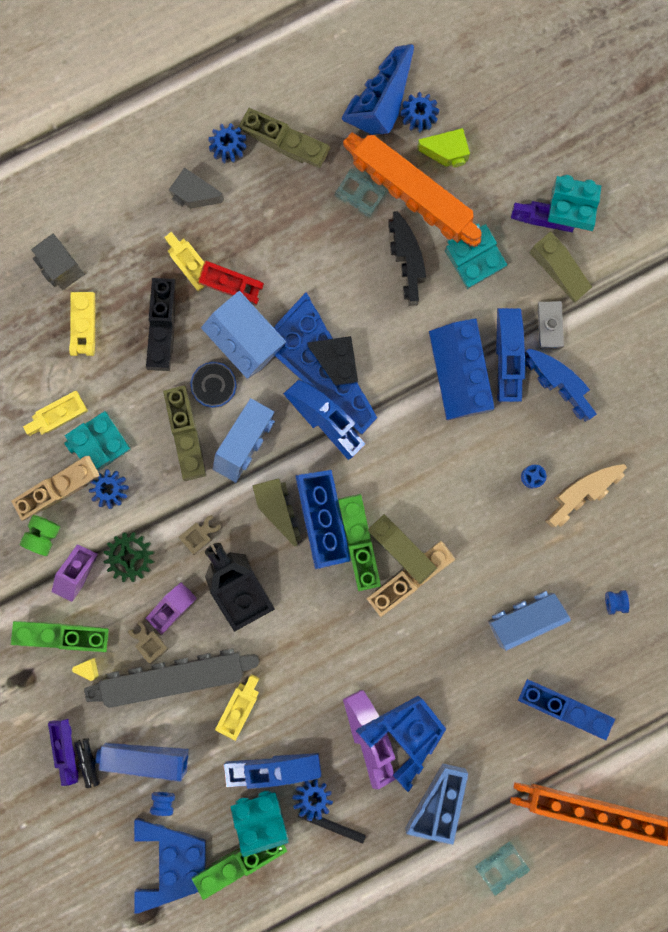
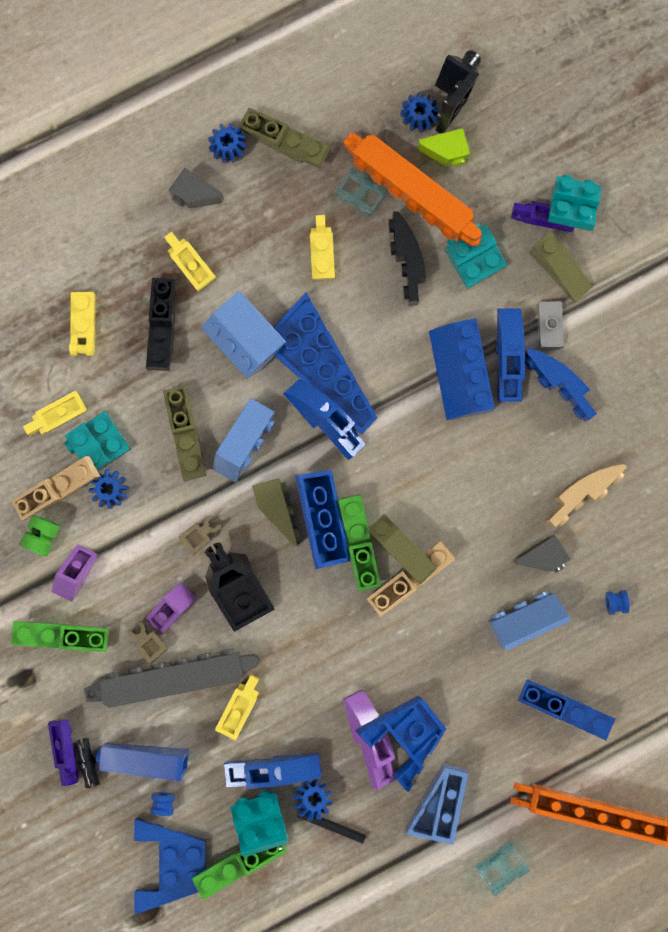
dark grey brick [31,233,85,290] -> none
light yellow slope [72,658,98,681] -> none
dark green gear [103,532,155,582] -> none
black tile [190,362,237,408] -> none
red plate [197,261,264,306] -> none
black wing [307,336,358,386] -> none
blue wedge [341,44,414,135] -> none
blue wheel [521,465,547,489] -> none
none -> light yellow hinge [310,215,335,280]
none -> black plate [435,50,481,134]
none -> dark grey slope [513,535,570,573]

